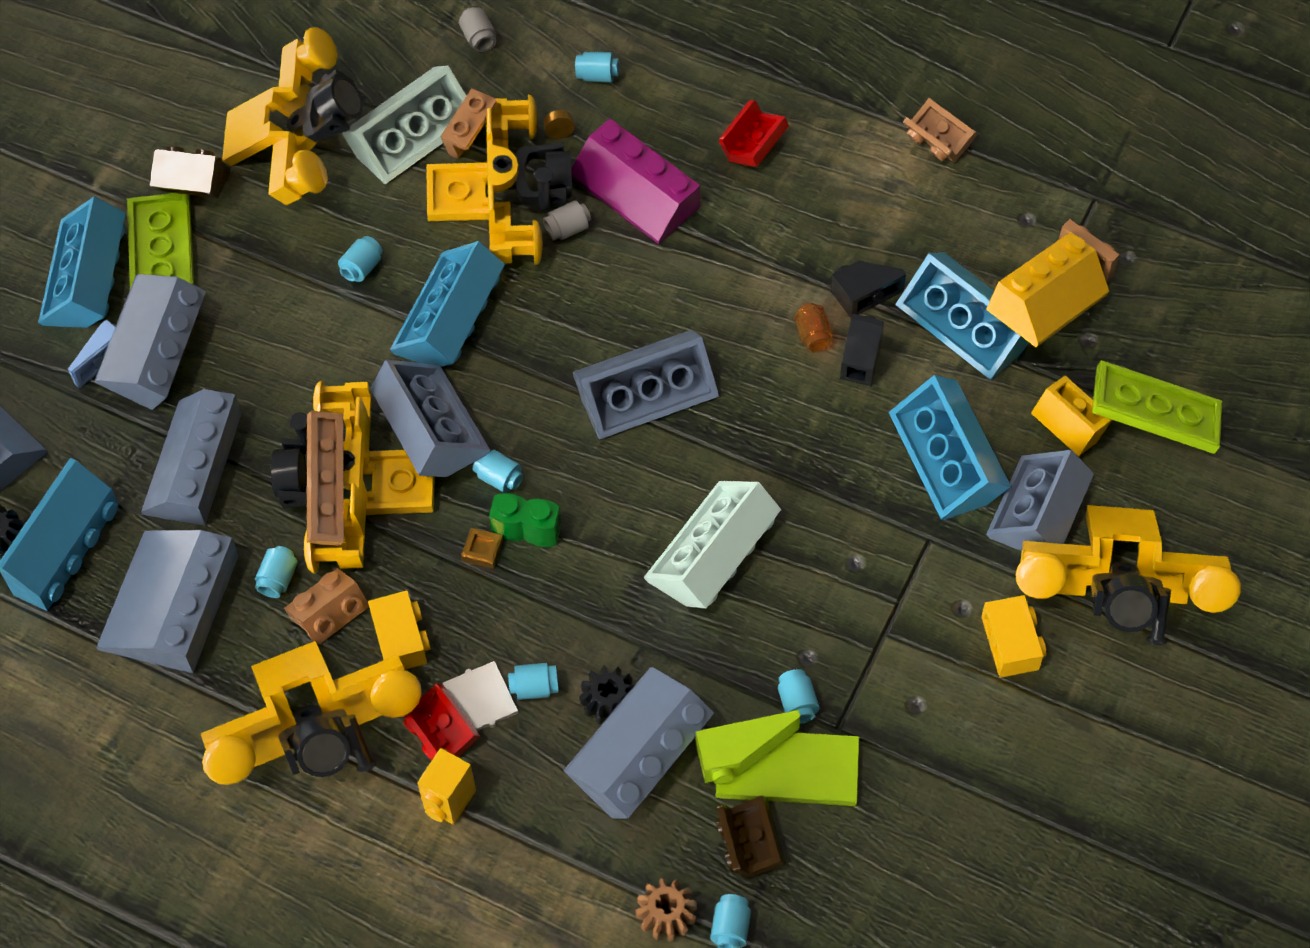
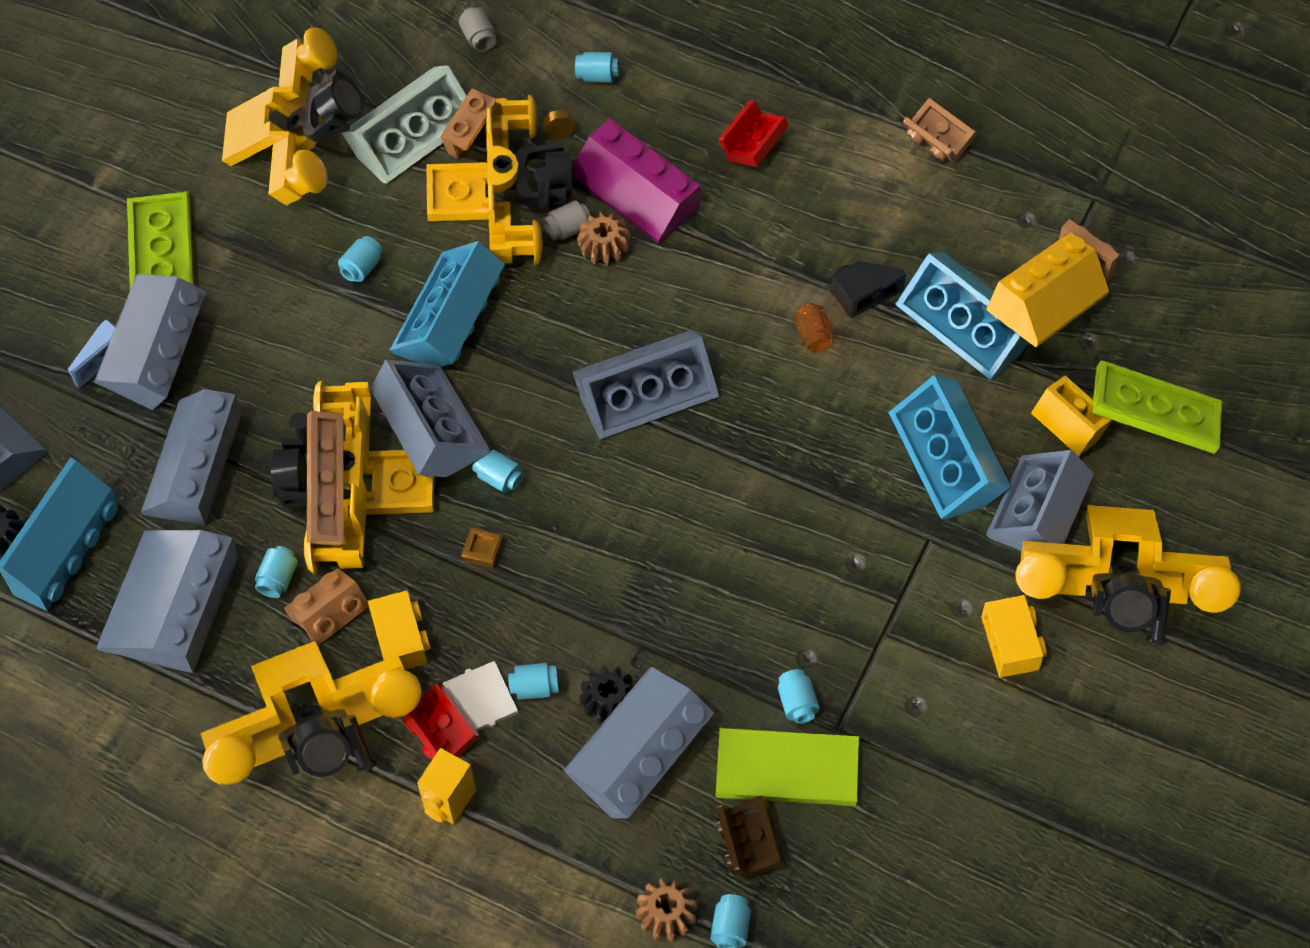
dark azure slope [38,196,126,328] -> none
slope [150,146,231,198] -> none
green brick [489,493,561,547] -> none
light aqua slope [644,481,782,608] -> none
lime slope [696,710,800,784] -> none
black slope [840,314,884,386] -> none
none -> medium nougat gear [577,212,630,266]

